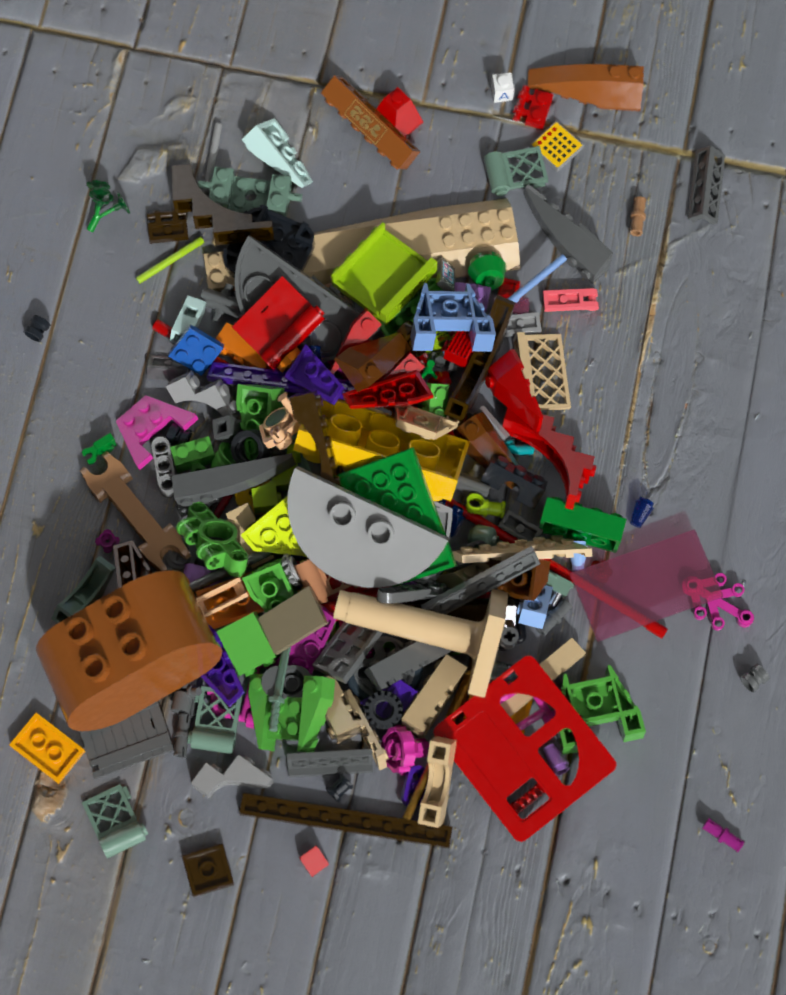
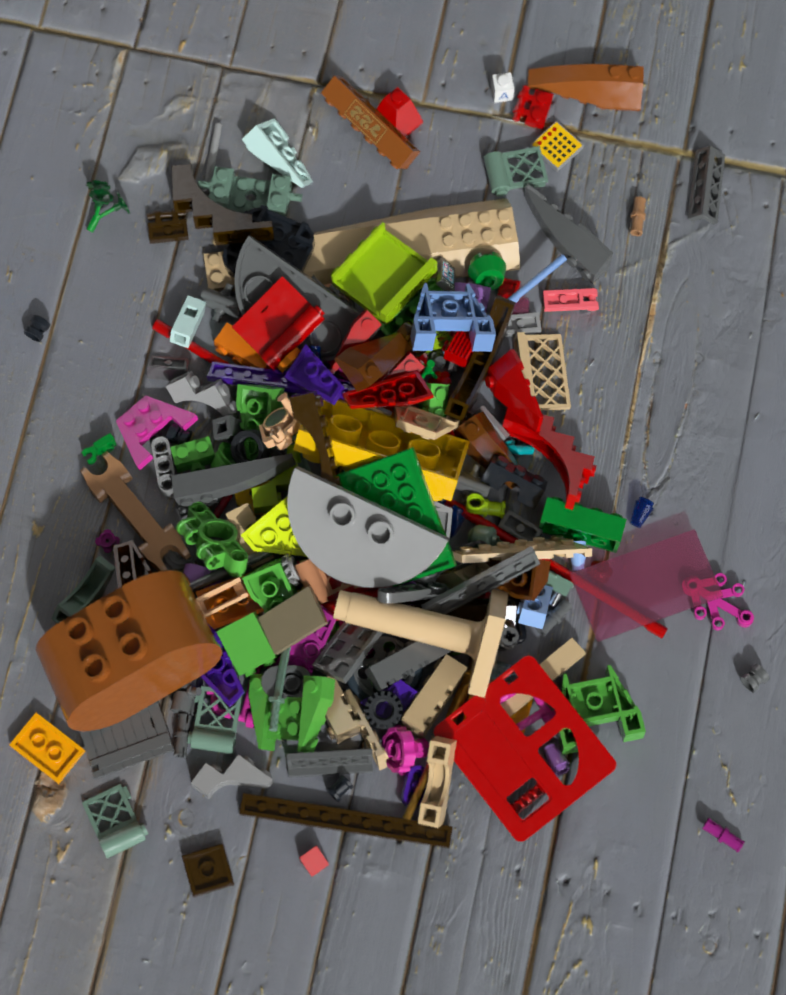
lime bar [136,236,205,284] -> none
blue plate [168,324,224,376] -> none

